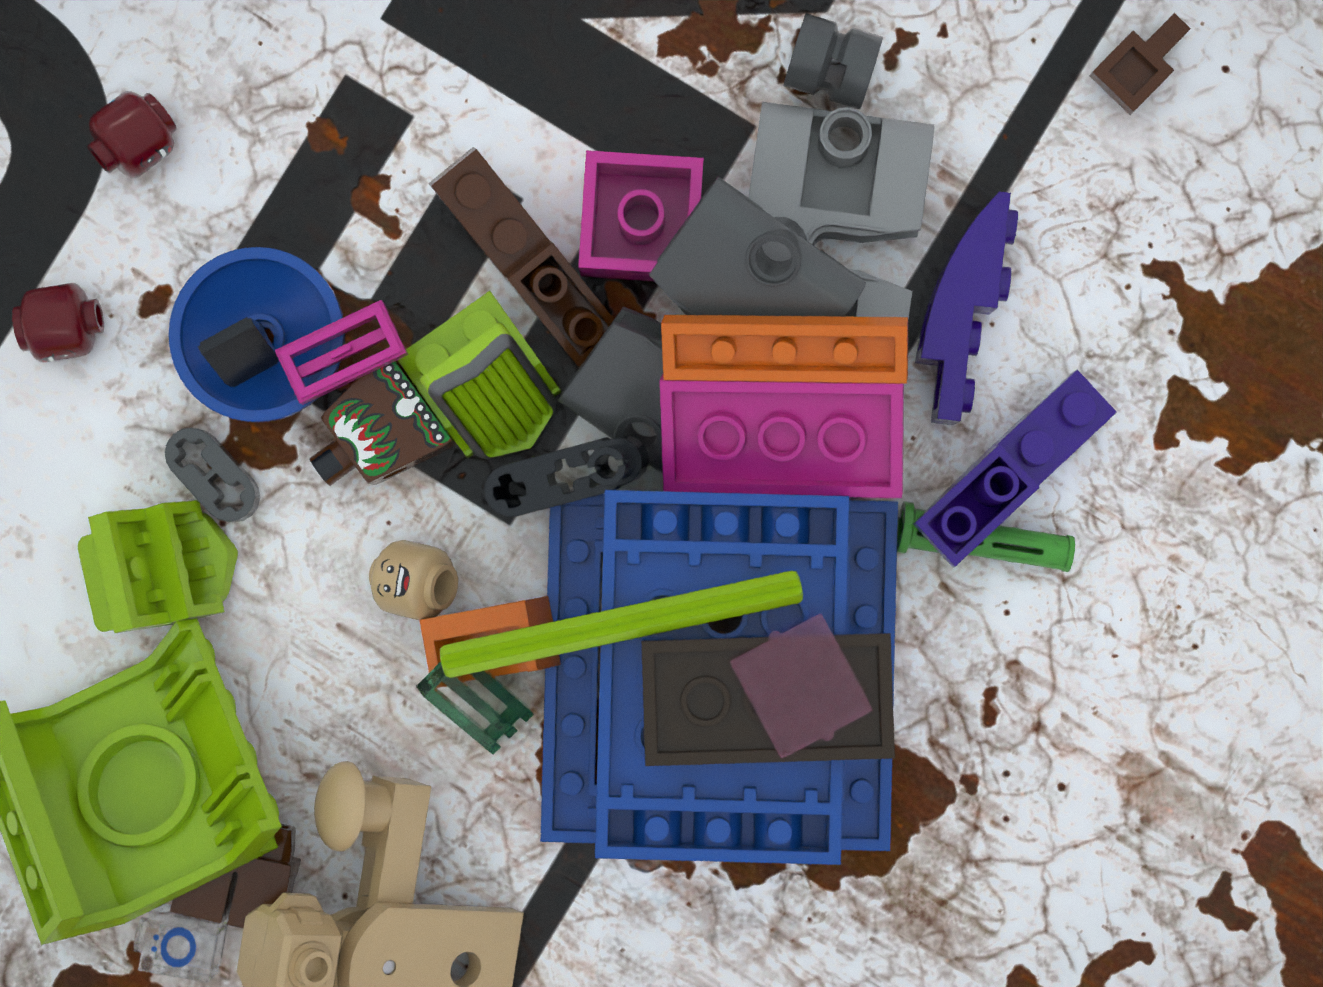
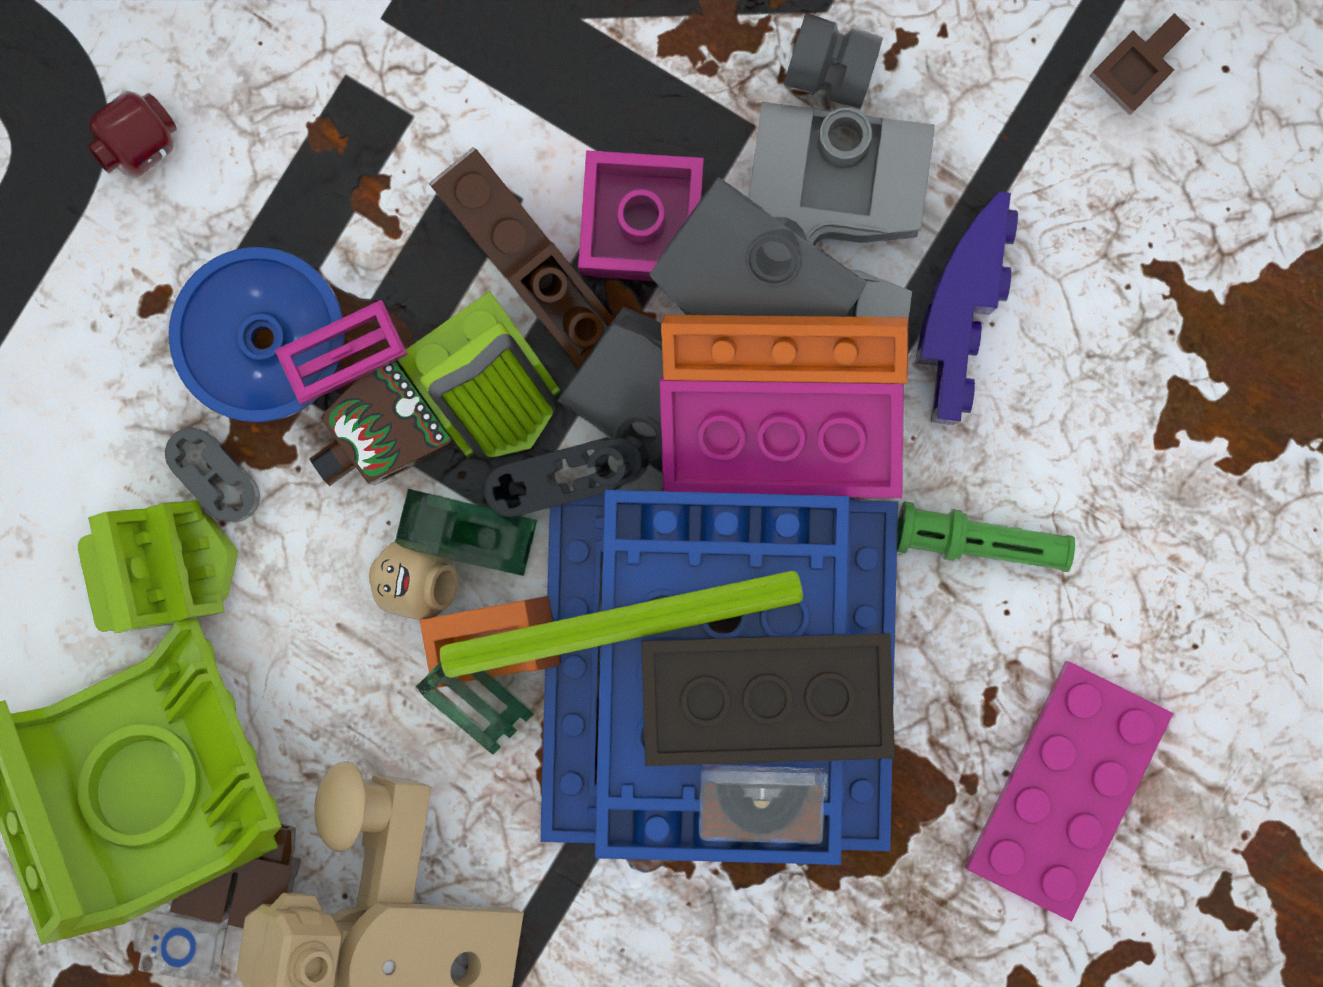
dark red head [12,283,104,362] -> none
black slope [198,317,279,387] -> none
clear pink piece [730,613,873,759] -> none
dark purple slope [913,369,1117,567] -> none
none -> clear green slope [395,489,538,576]
none -> clear panel [699,765,828,844]
none -> dark pink plate [964,661,1174,922]

